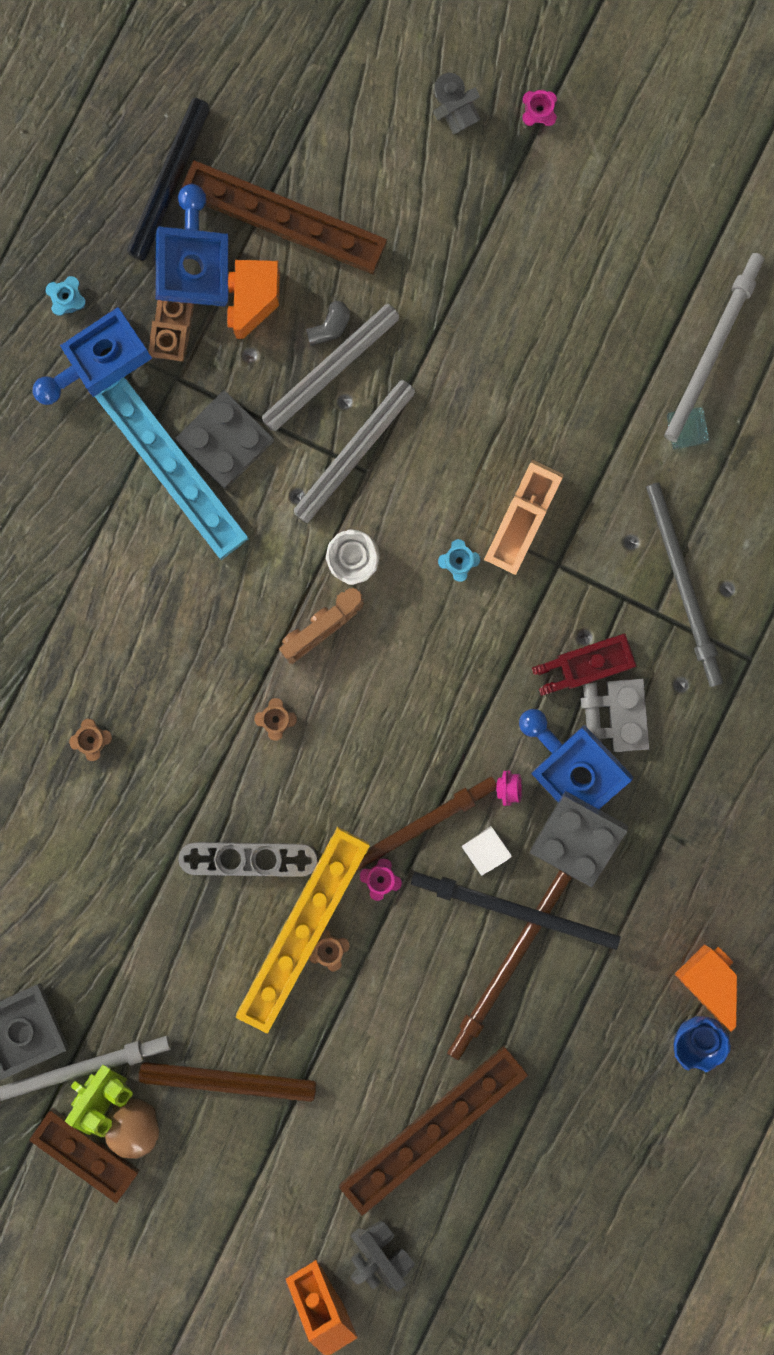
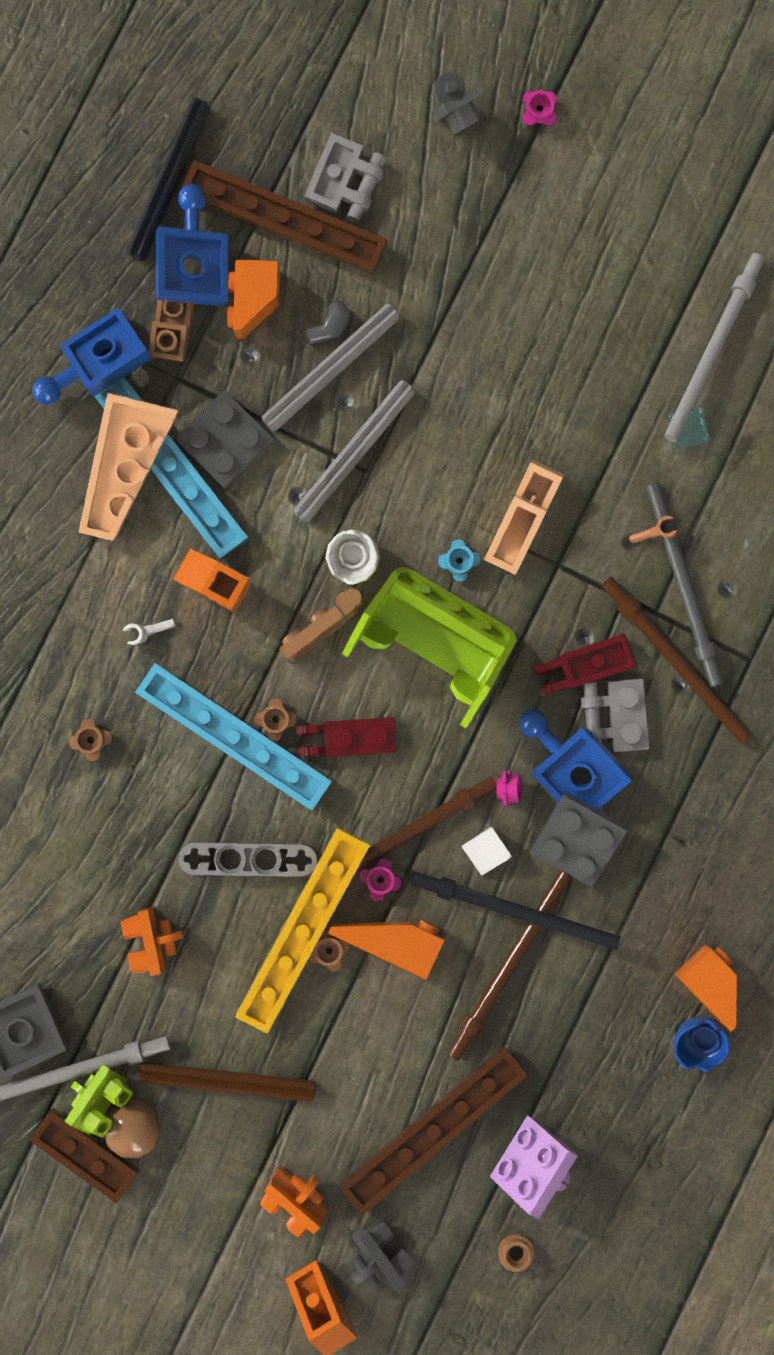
medium azure plate [46,276,86,316] -> none
none -> light nougat wing [79,393,179,541]
none -> orange hips [121,907,184,976]
none -> white hand [123,619,175,645]
none -> medium azure plate [135,663,332,811]
none -> orange slope [173,549,252,614]
none -> orange hips [260,1166,330,1238]
none -> dark red hinge [296,717,397,757]
none -> light grey plate [304,133,386,223]
none -> orange slope [328,919,444,980]
none -> lime windscreen [342,567,517,728]
none -> lavender plate [490,1115,578,1219]
none -> medium nougat plate [498,1234,534,1272]
none -> reddish brown bar [601,576,751,744]
none -> nougat hand [629,516,678,544]

